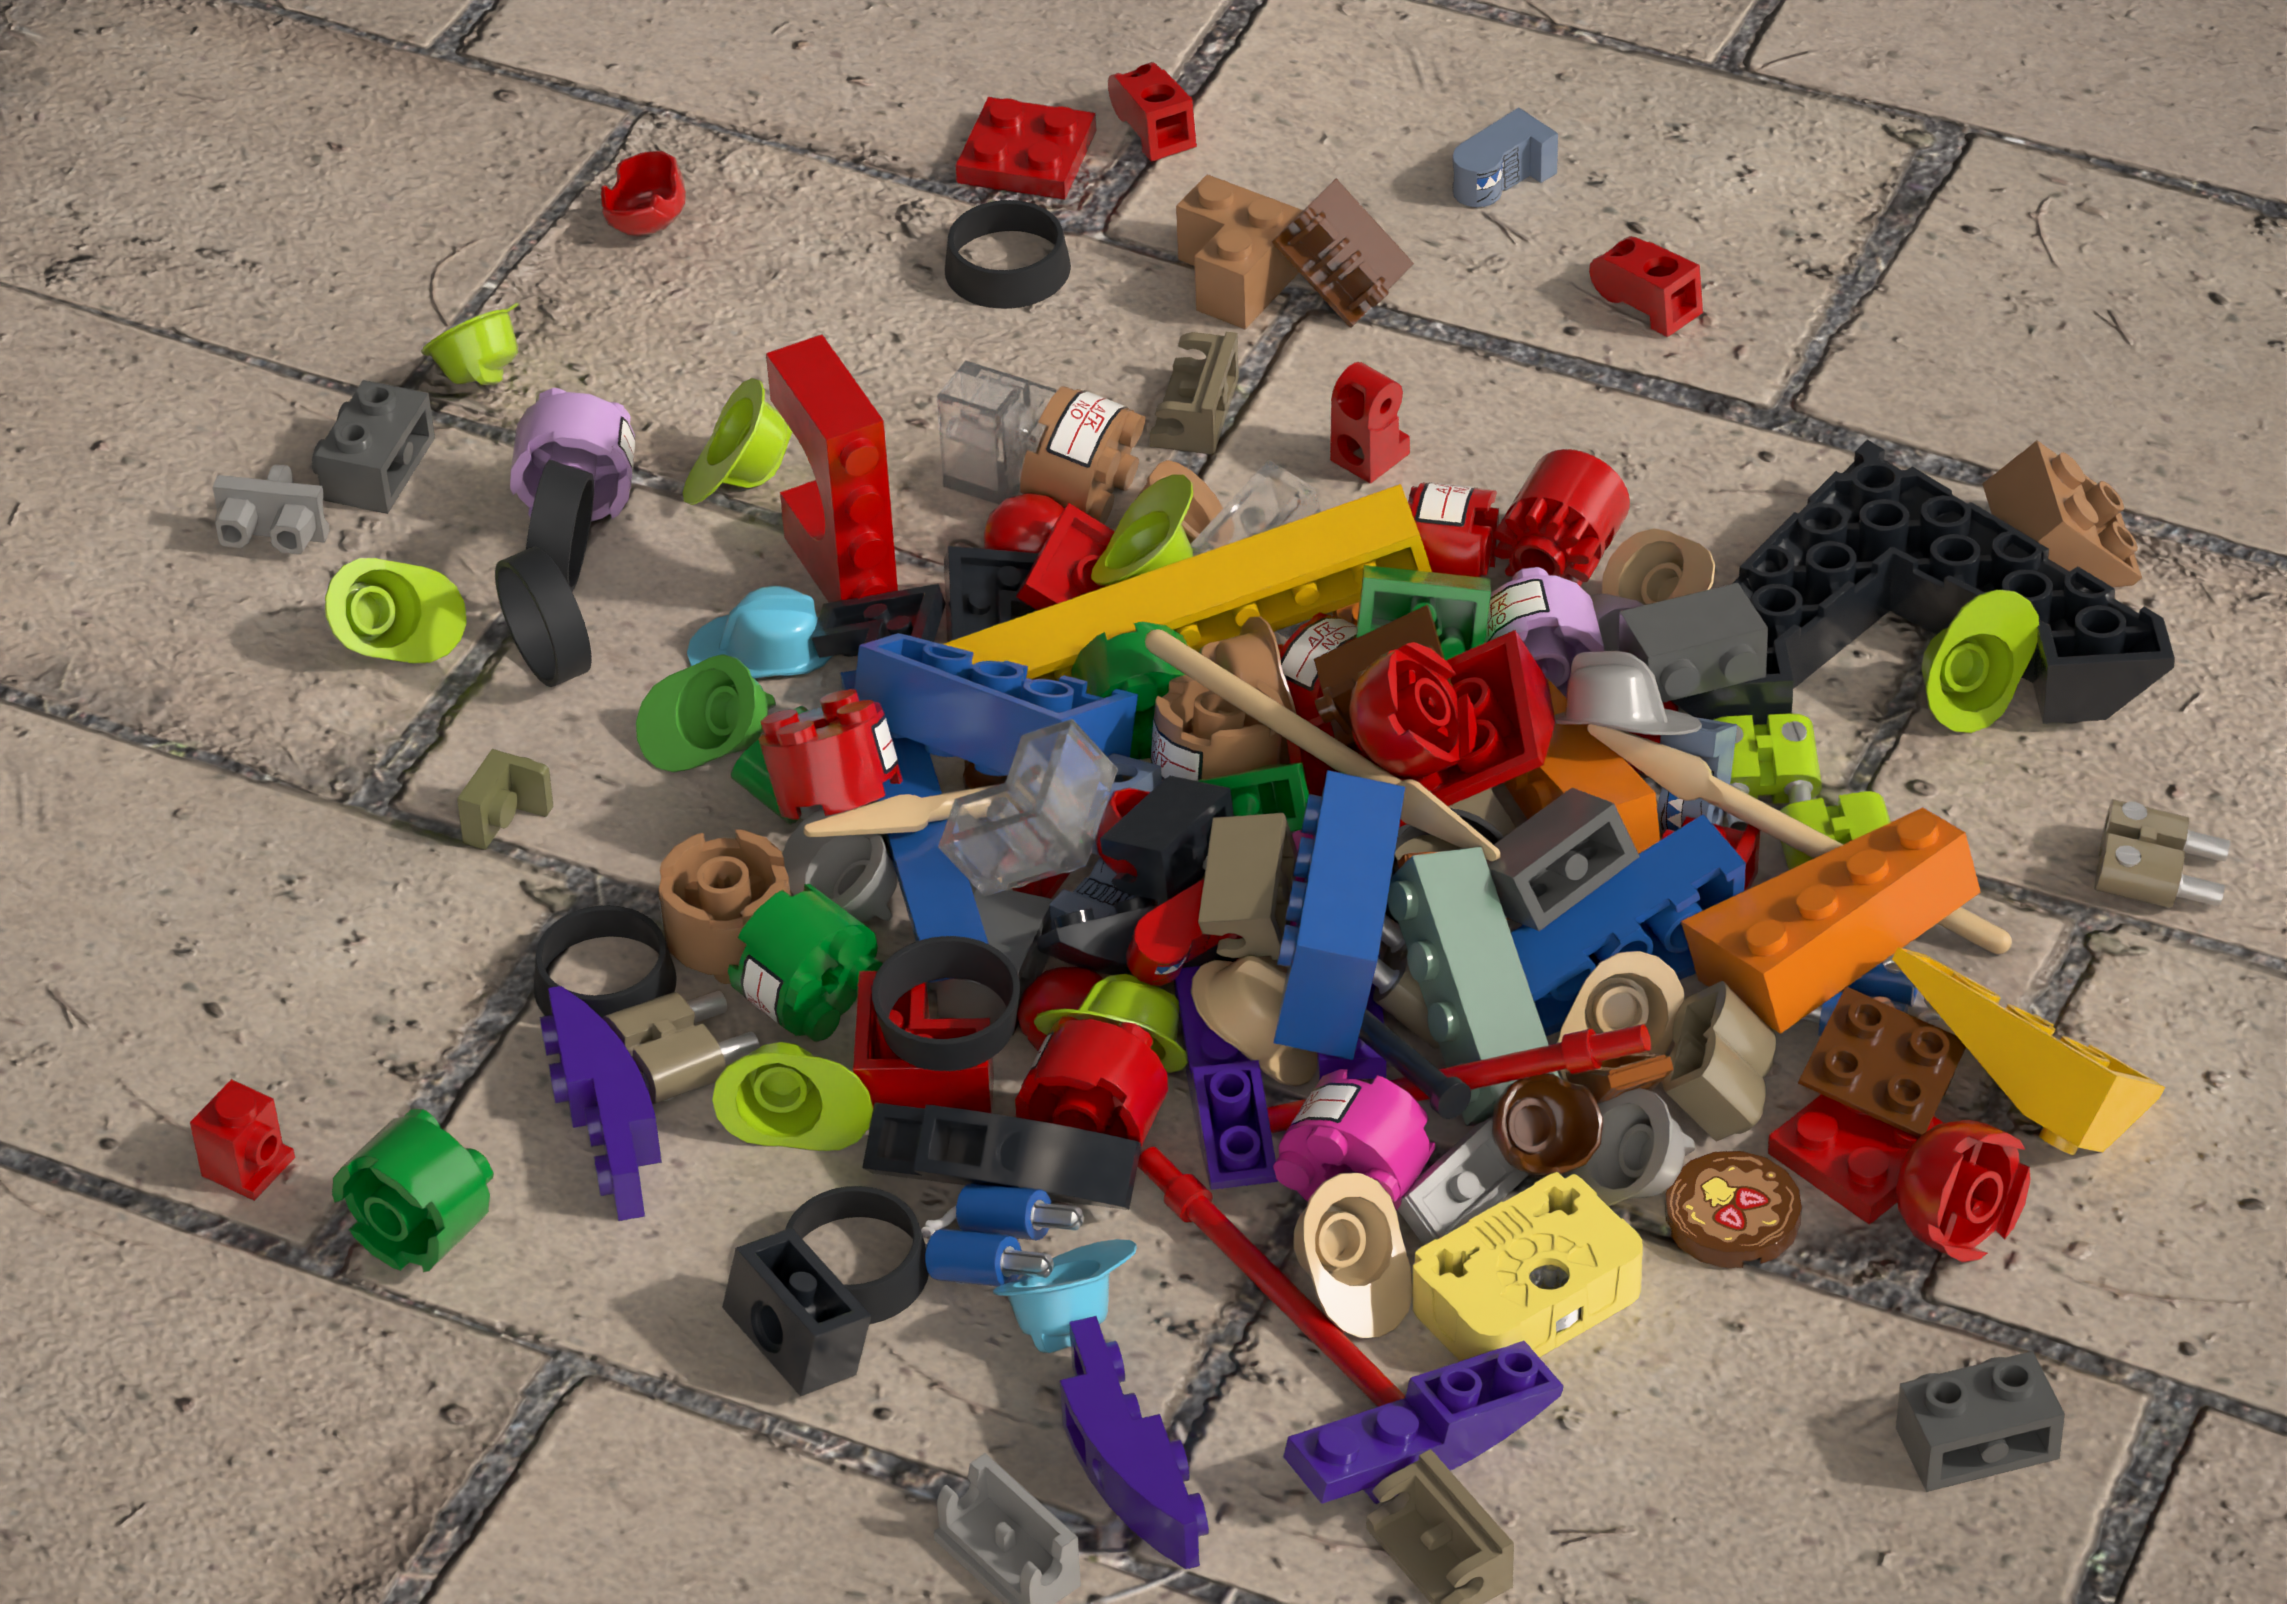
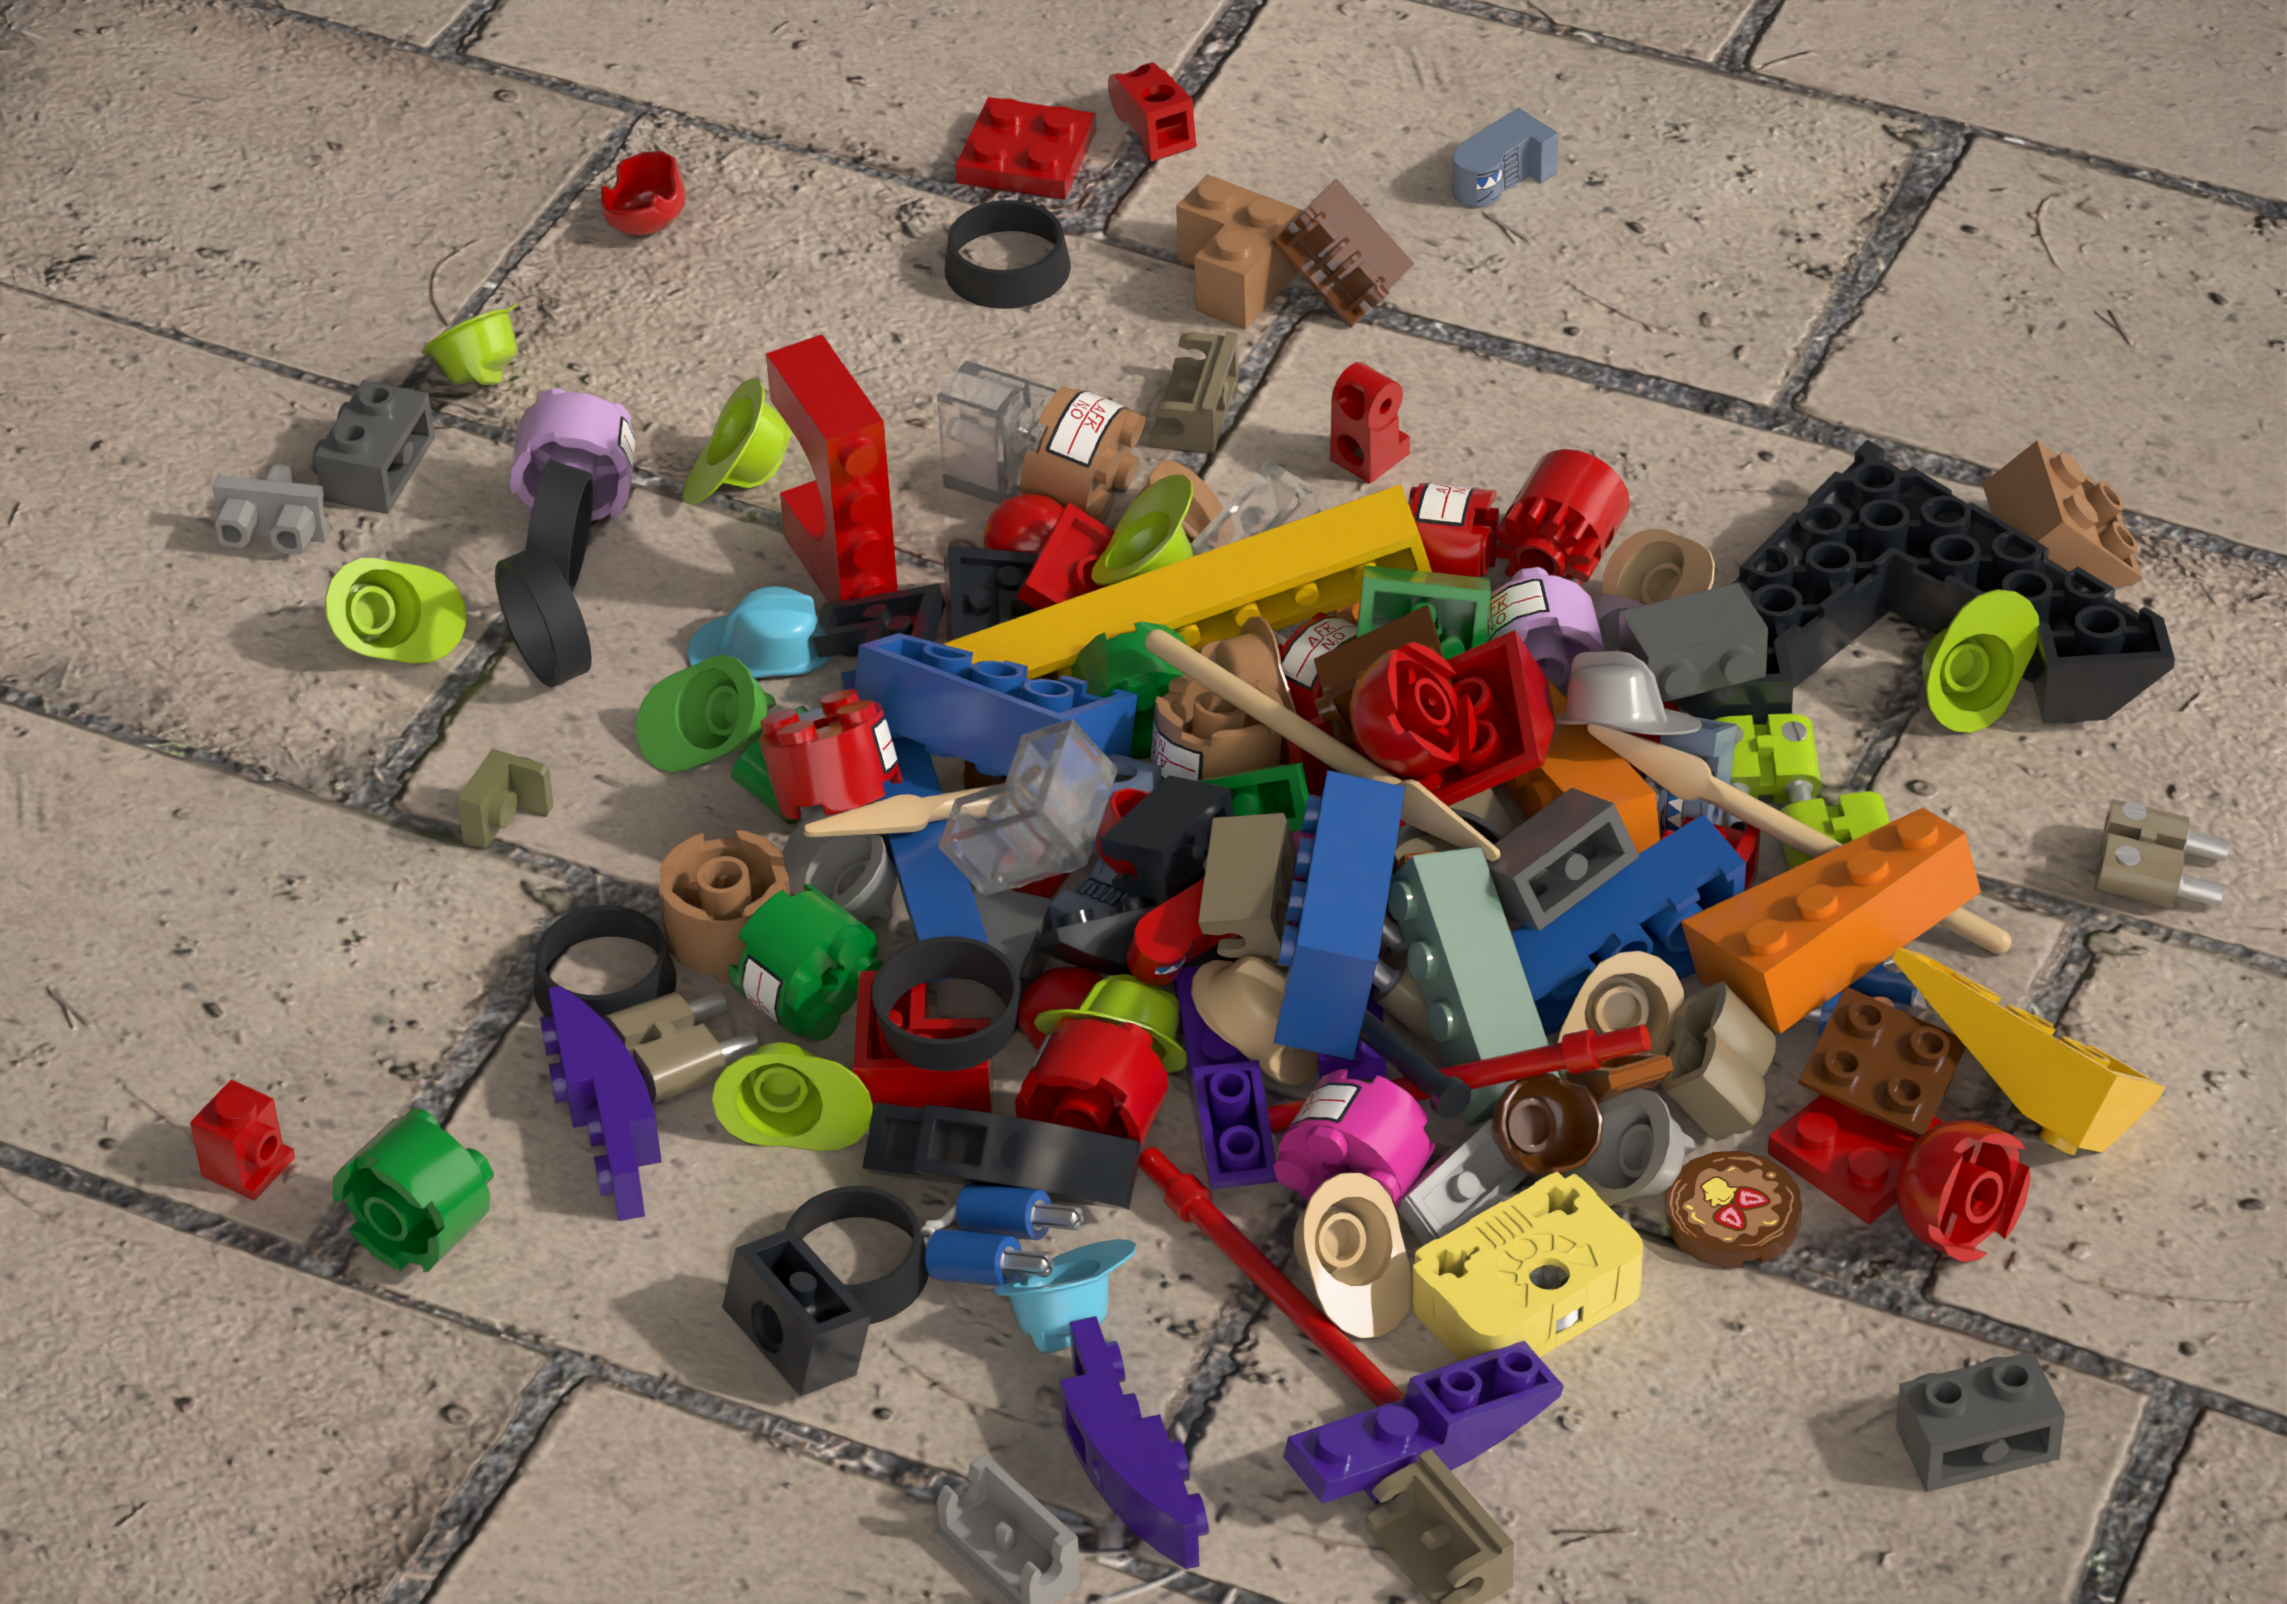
red leg [1589,236,1703,338] -> none

